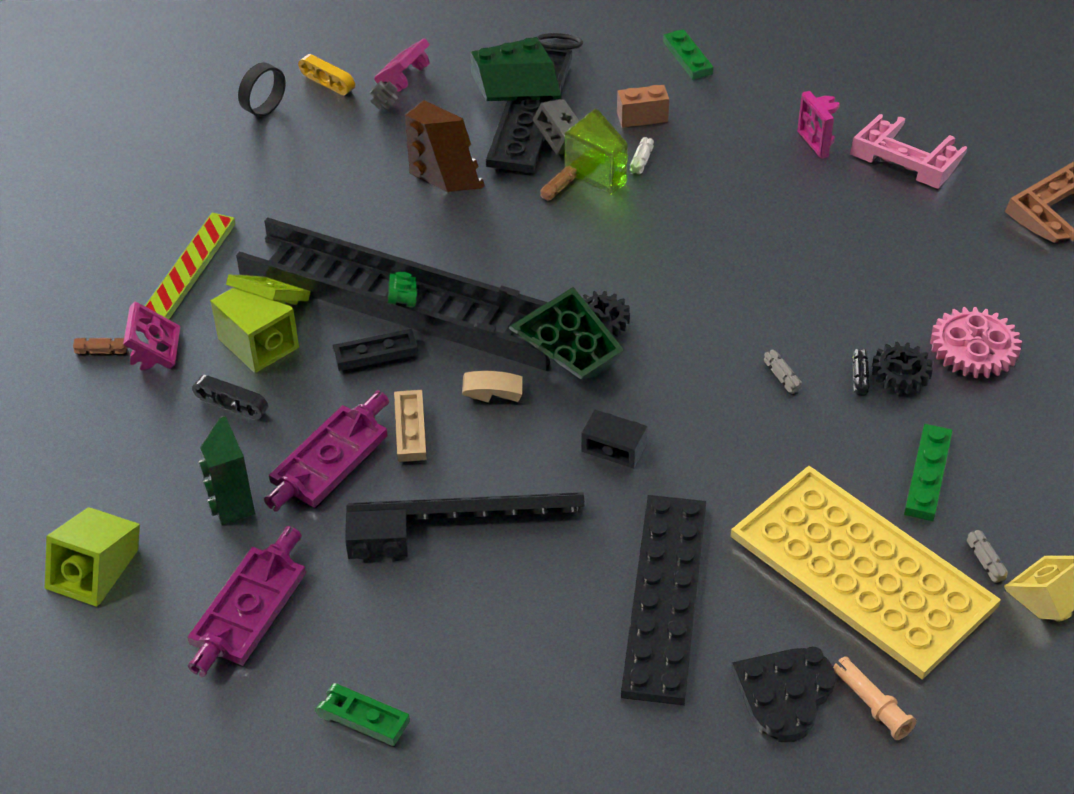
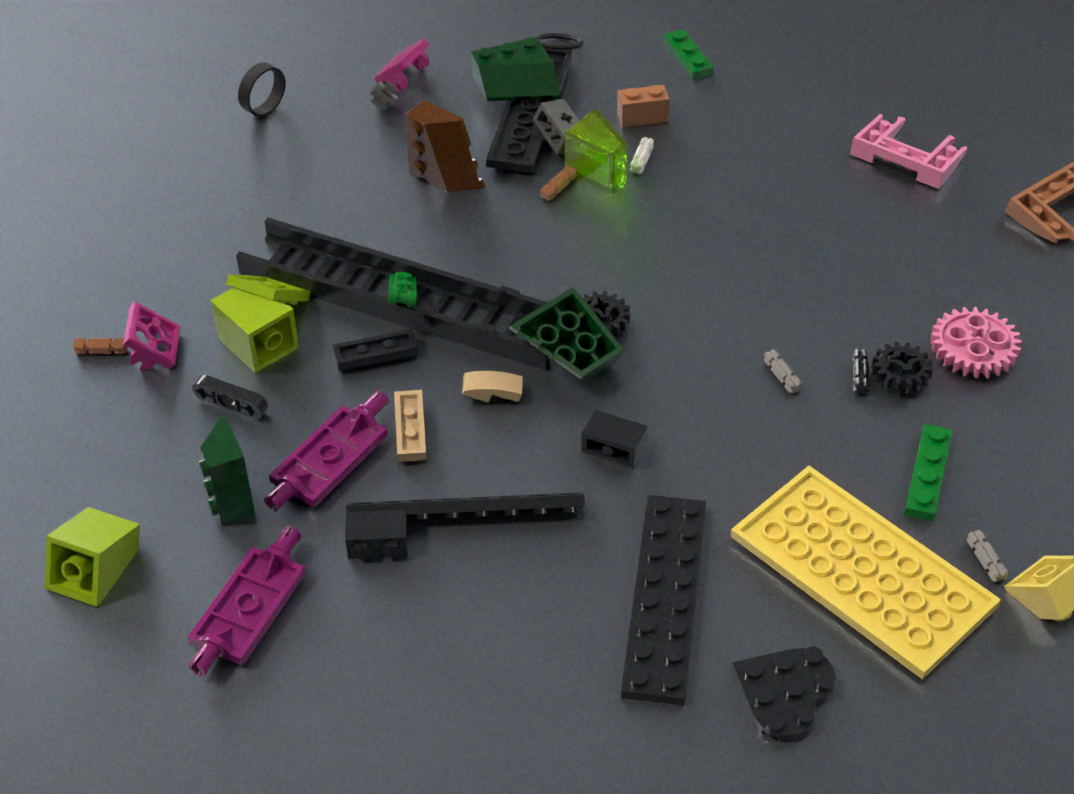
lime tile [145,212,236,319] -> none
yellow beam [298,54,355,95] -> none
green plate [315,683,410,746] -> none
dark pink piece [797,91,840,159] -> none
light nougat pin [833,657,916,740] -> none

